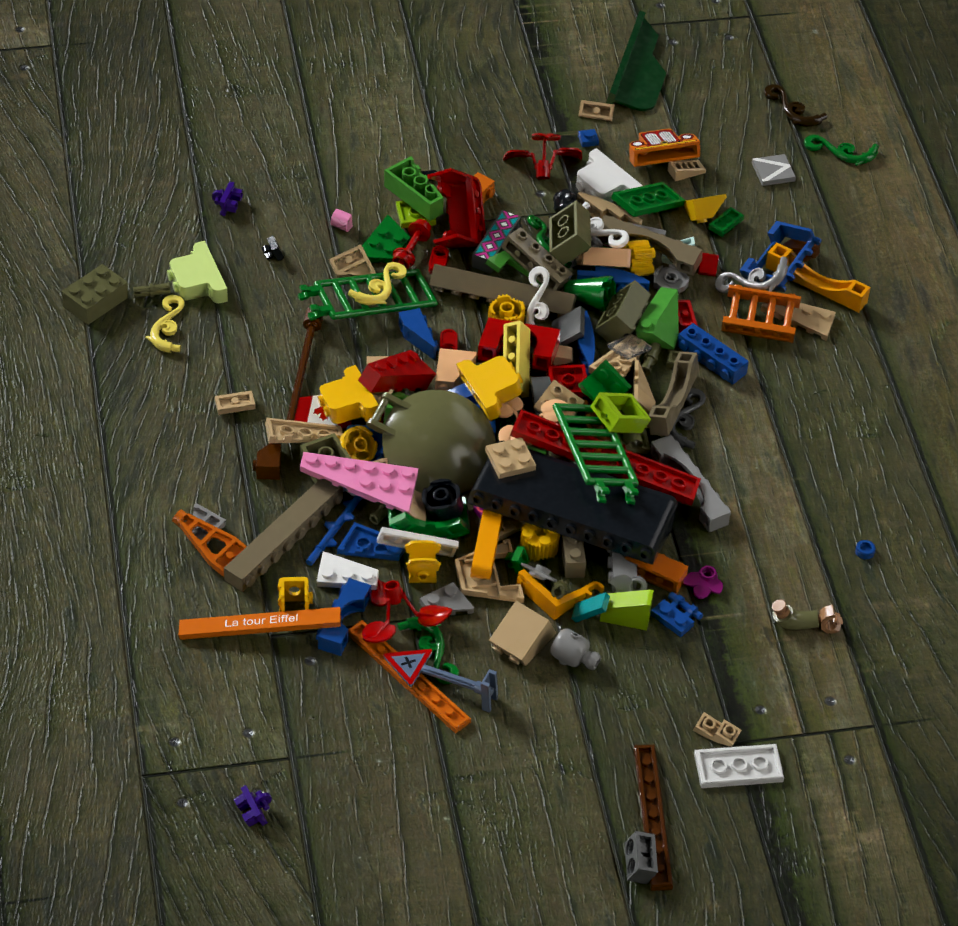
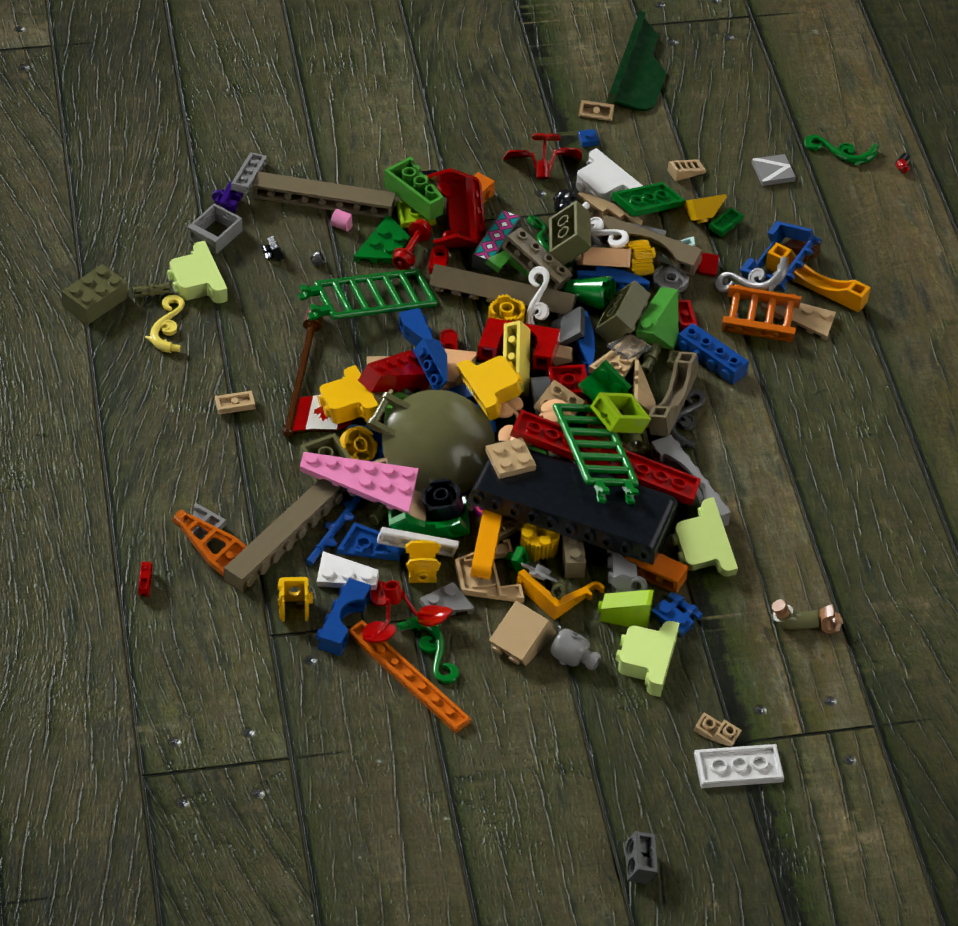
orange tile [178,607,341,640] -> none
dark purple hips [234,785,272,827] -> none
reddish brown slope [253,443,281,480] -> none
tan wing [265,418,343,443] -> none
tan wing [329,244,376,277] -> none
light yellow plant [348,262,407,305] -> none
sand blue piece [383,649,498,712] -> none
teal tile [571,592,610,623] -> none
orange brick [629,129,700,167] -> none
reddish brown tile [633,745,673,891] -> none
magenta plate [683,566,723,599] -> none
dark brown plant [764,84,827,126] -> none
blue tile [855,540,876,559] -> none
none -> red piece [138,561,152,597]
none -> light grey window [187,204,243,255]
none -> light grey plate [231,152,267,193]
none -> dark tan brick [253,172,396,219]
none -> dark grey hinge [310,250,325,266]
none -> blue slope [413,338,448,390]
none -> yellowish green brick [615,621,680,697]
none -> yellowish green brick [672,497,738,577]
none -> red arm [895,153,910,174]

